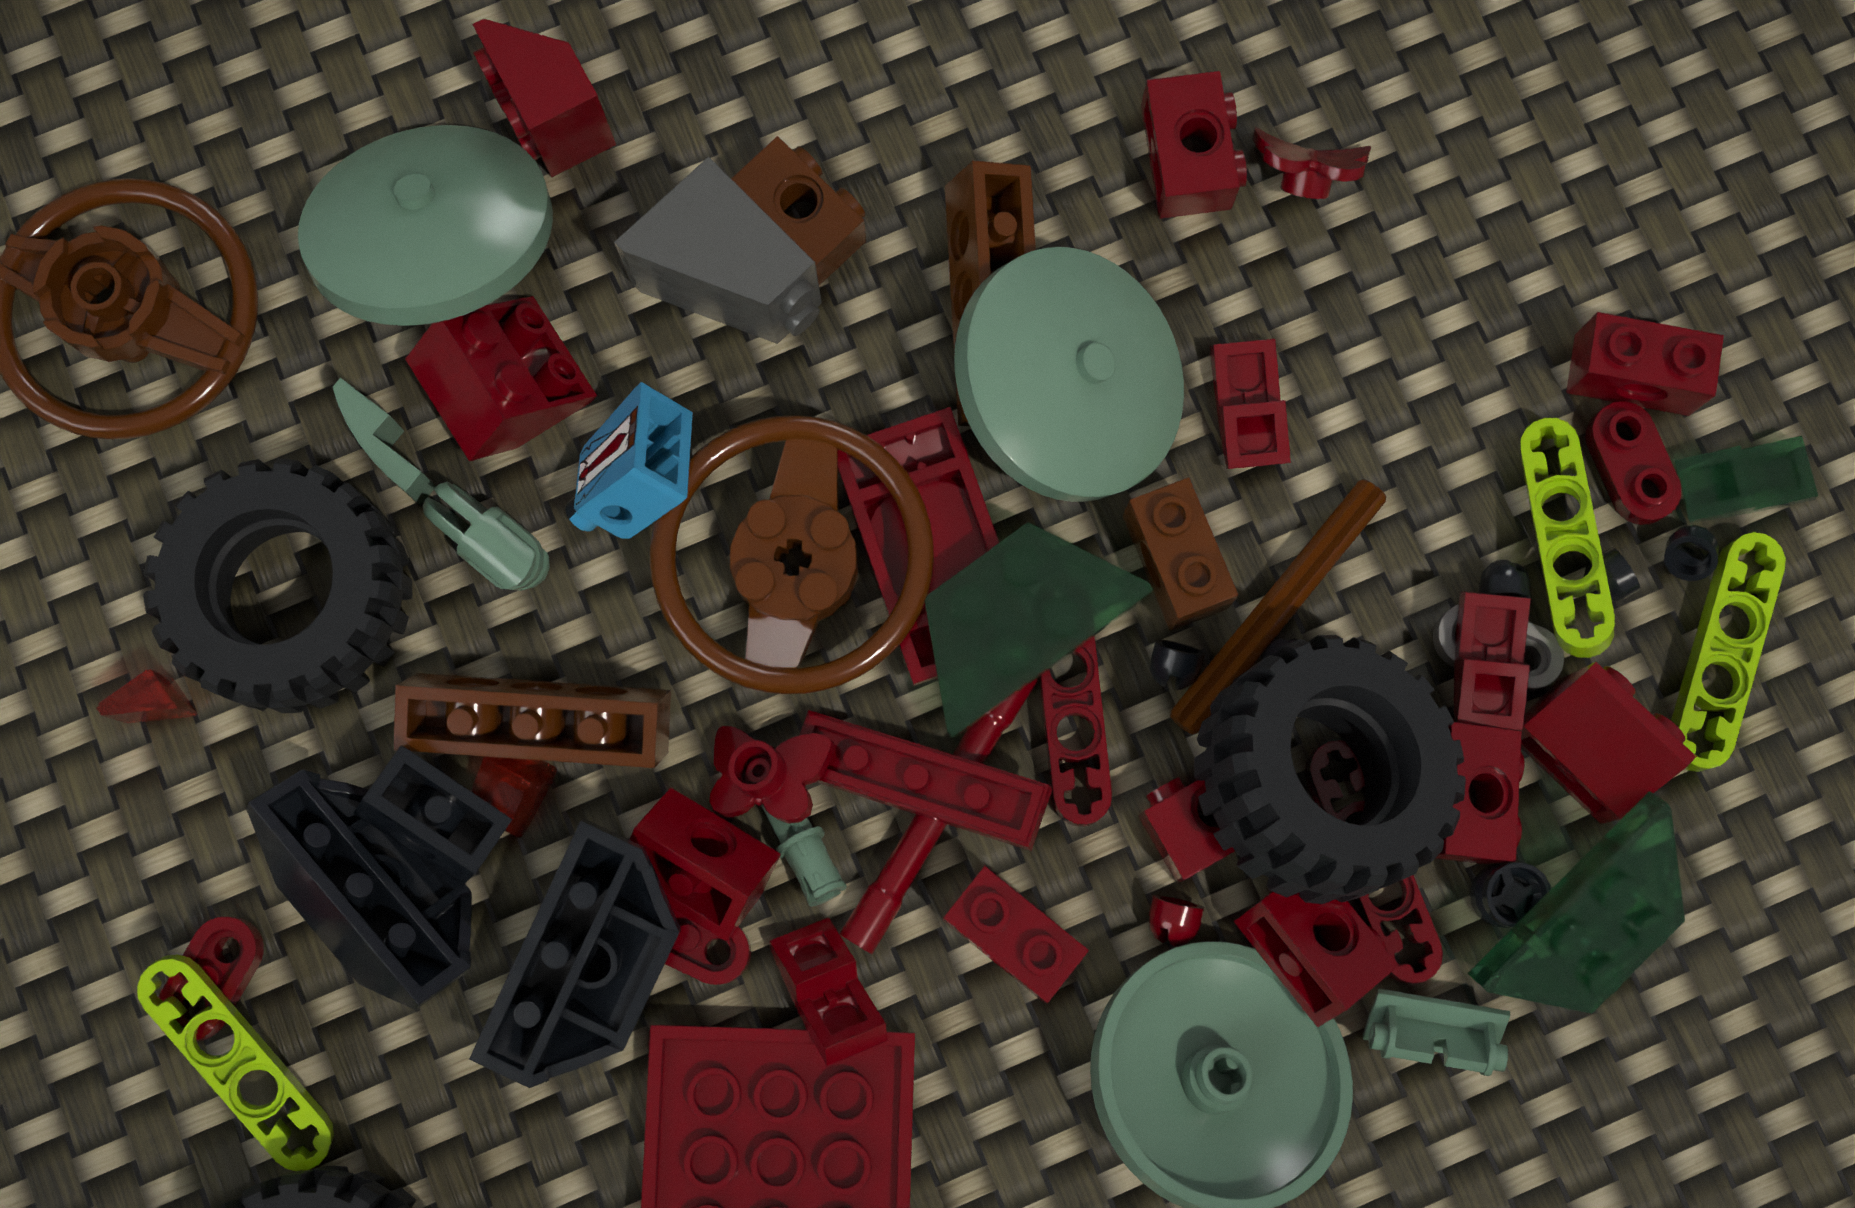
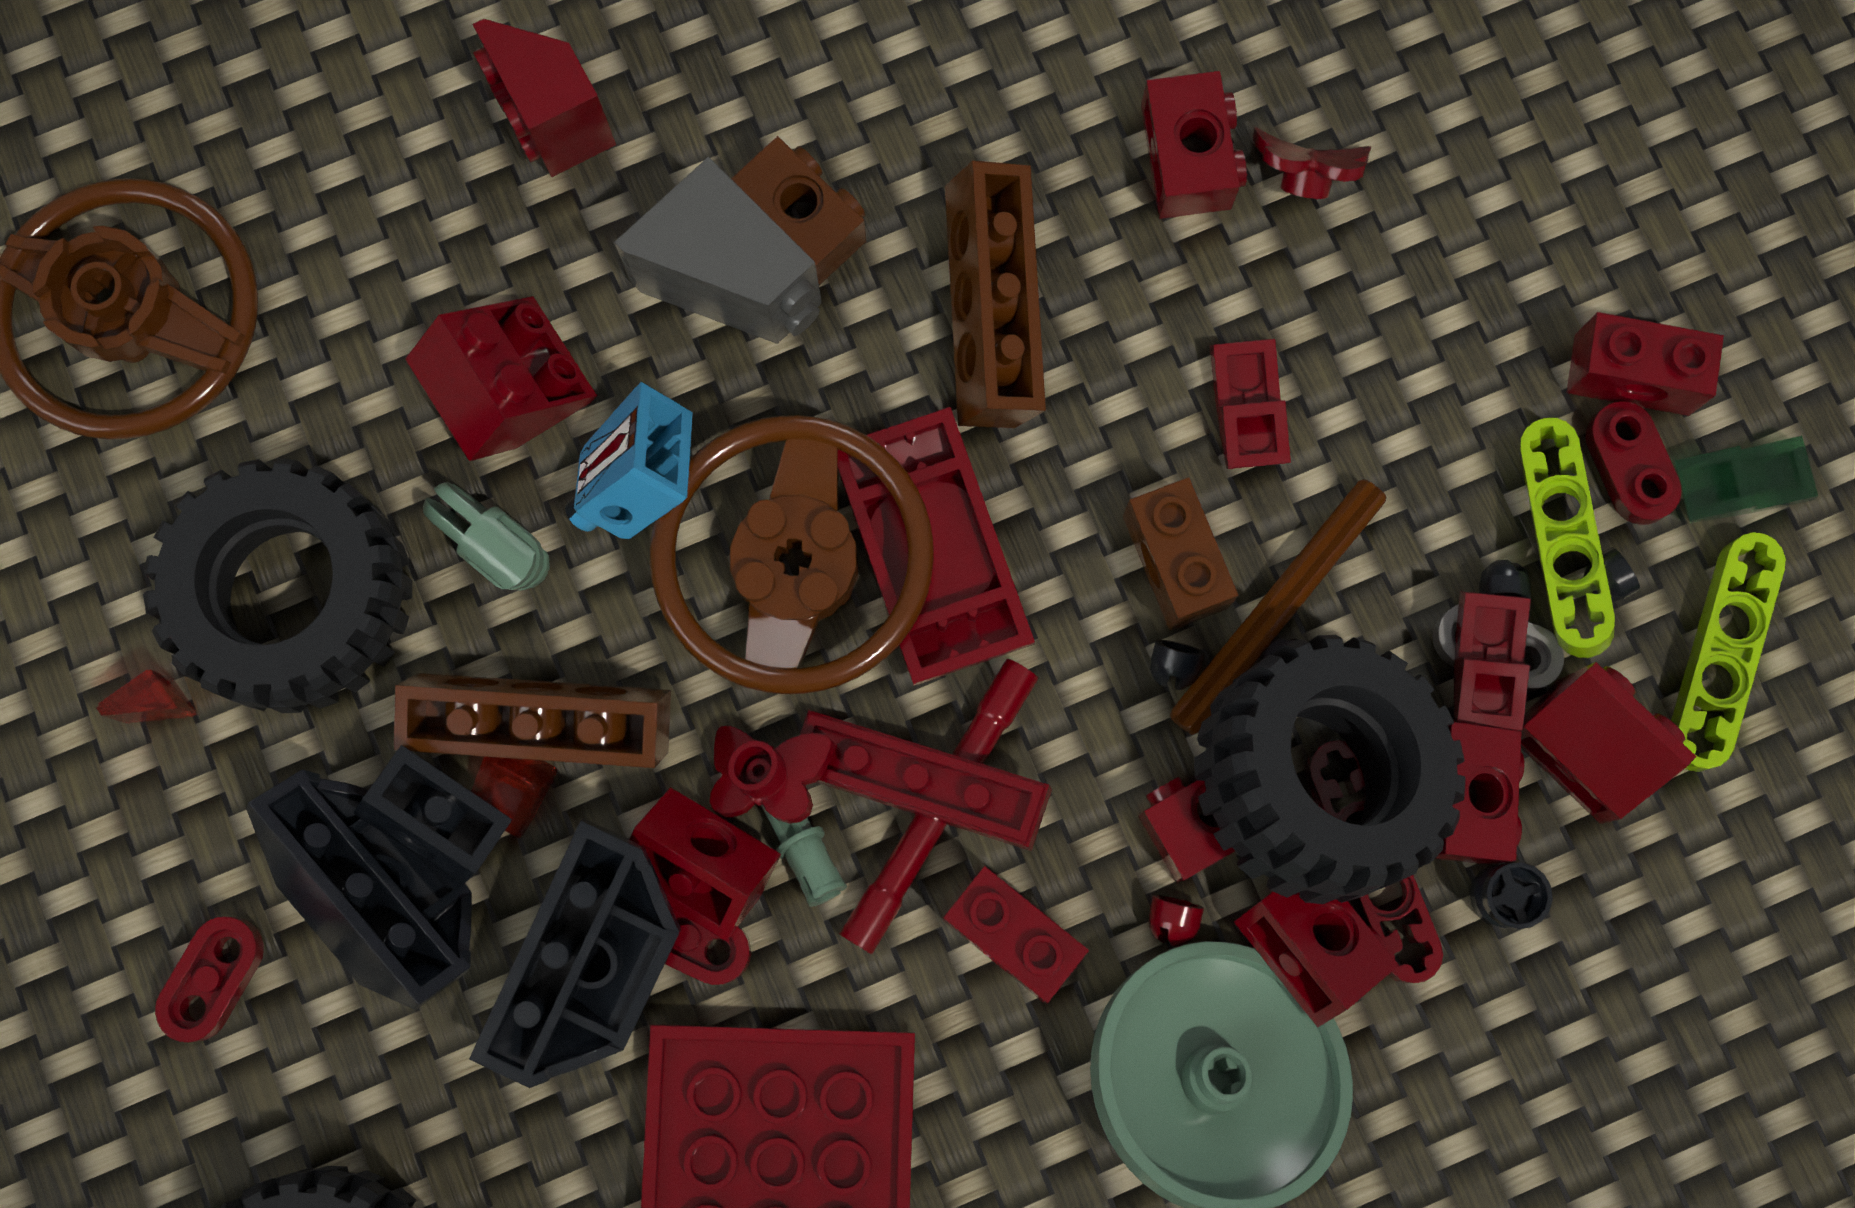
lime beam [137,954,334,1172] -> none
sand green dish [298,125,553,326] -> none
sand green slope [332,378,436,506] -> none
dark red slope [769,917,888,1066] -> none
clear green wing [924,523,1154,740] -> none
sand green dish [954,247,1184,502] -> none
dark red beam [1032,577,1112,827] -> none
sand green hinge [1363,988,1511,1076] -> none
clear green wing [1467,791,1685,1014] -> none
black hinge [1664,525,1719,581] -> none

